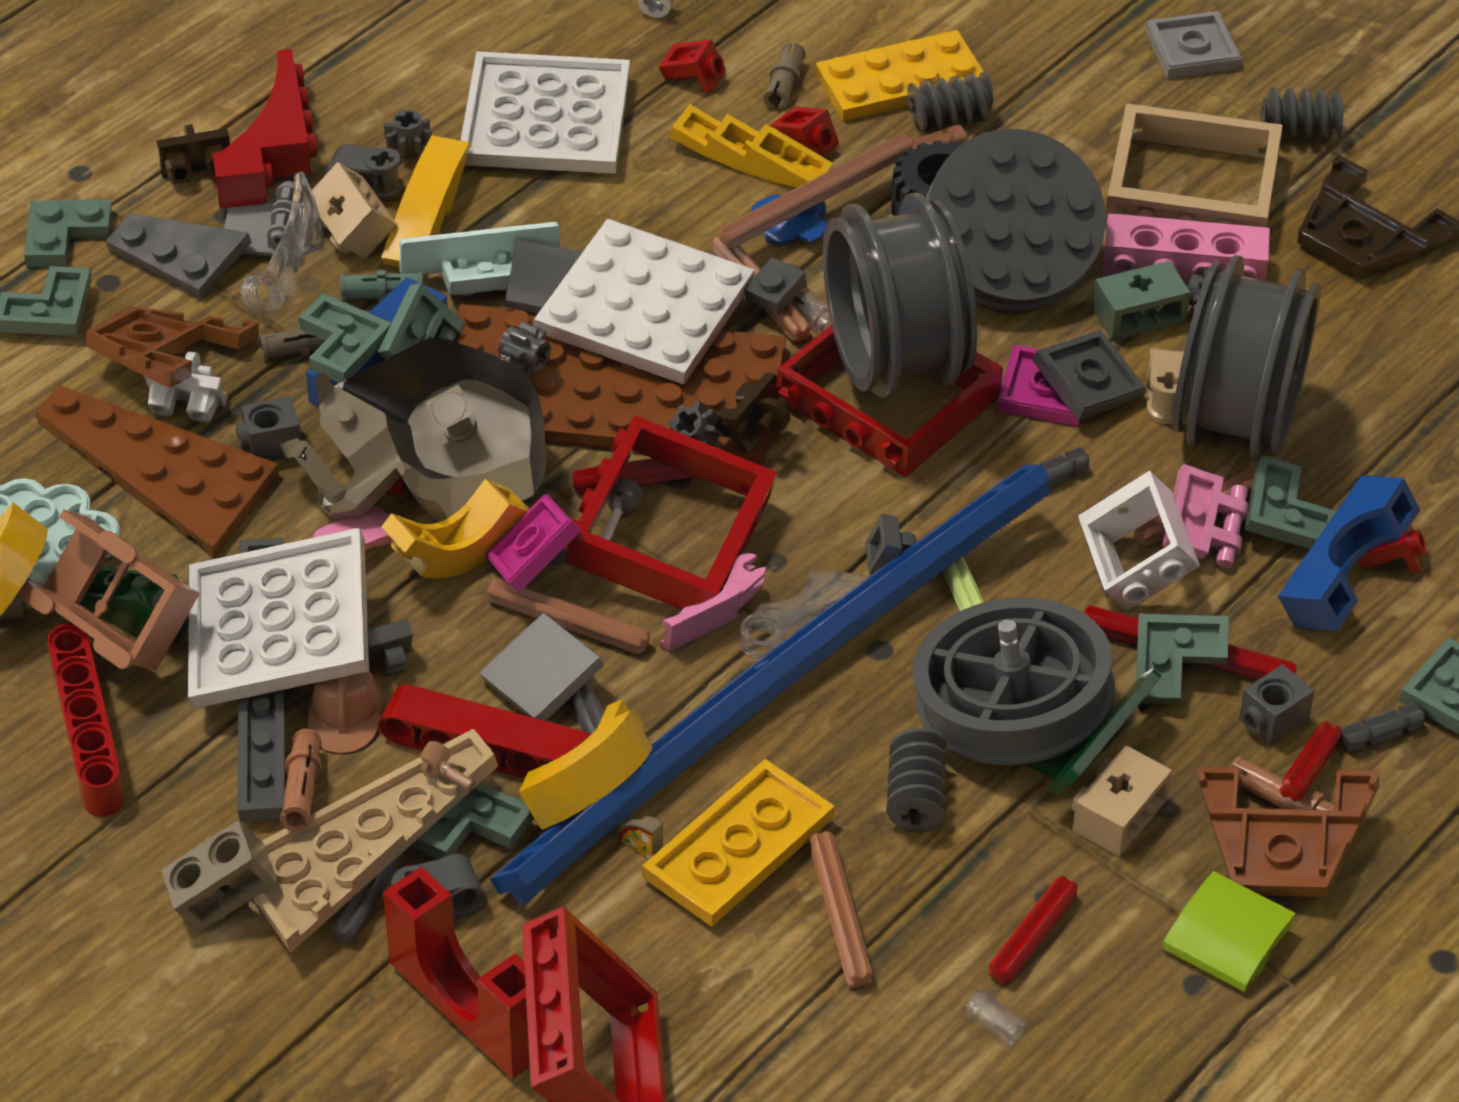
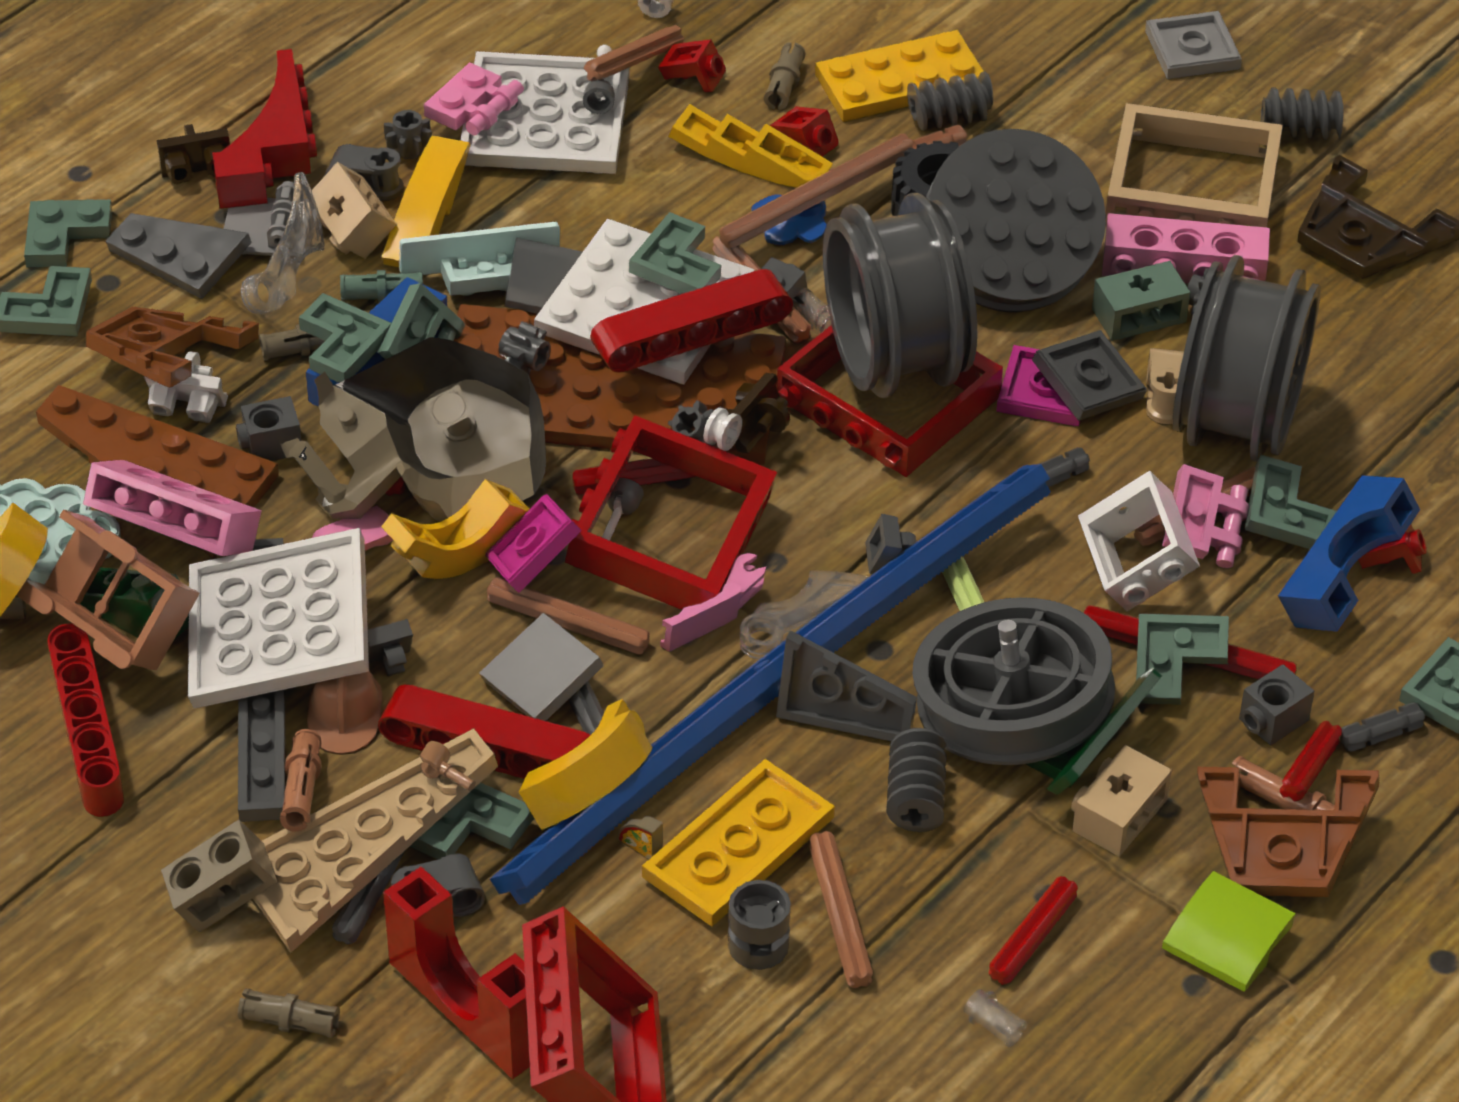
none -> bright pink brick [83,460,262,556]
none -> dark tan pin [238,988,340,1038]
none -> bright pink plate [424,62,524,136]
none -> dark grey hinge [583,45,615,114]
none -> nougat axle [584,25,684,81]
none -> red beam [590,269,793,373]
none -> sand green plate [629,212,722,294]
none -> white bush [703,407,742,451]
none -> dark grey wheel [728,880,791,970]
none -> dark grey wing [776,630,917,741]

